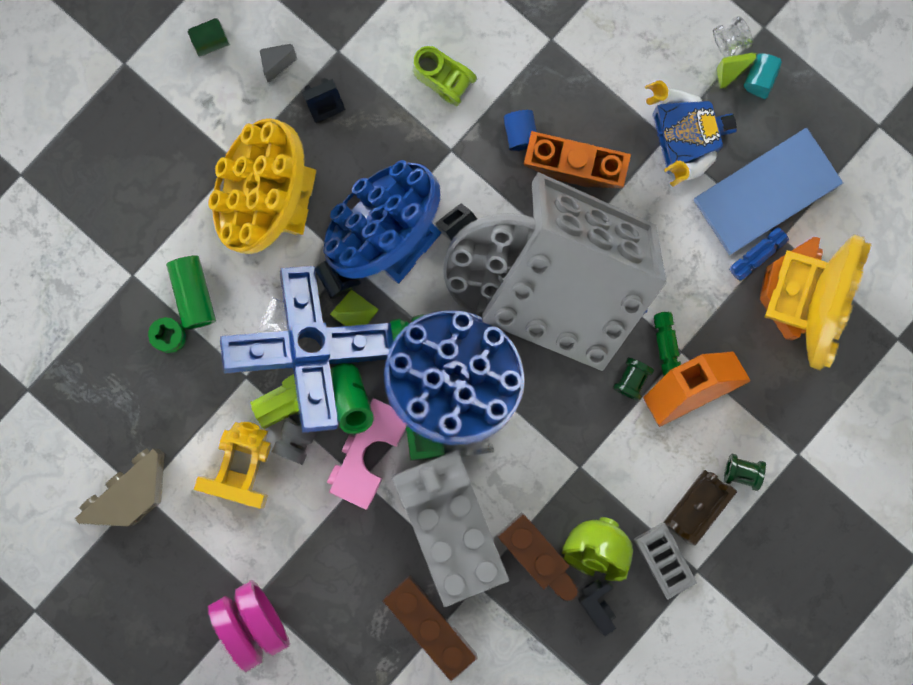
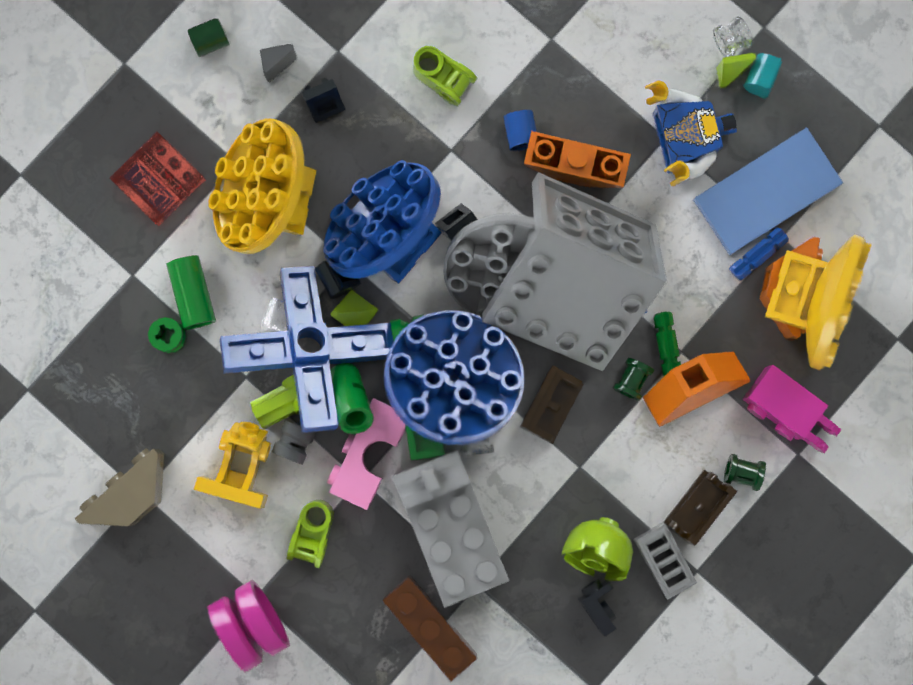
reddish brown hinge [496,512,578,602] -> none
none -> clear red tile [109,131,206,227]
none -> lime piece [286,499,334,569]
none -> dark brown hinge [520,365,584,444]
none -> dark pink hinge [742,365,841,453]

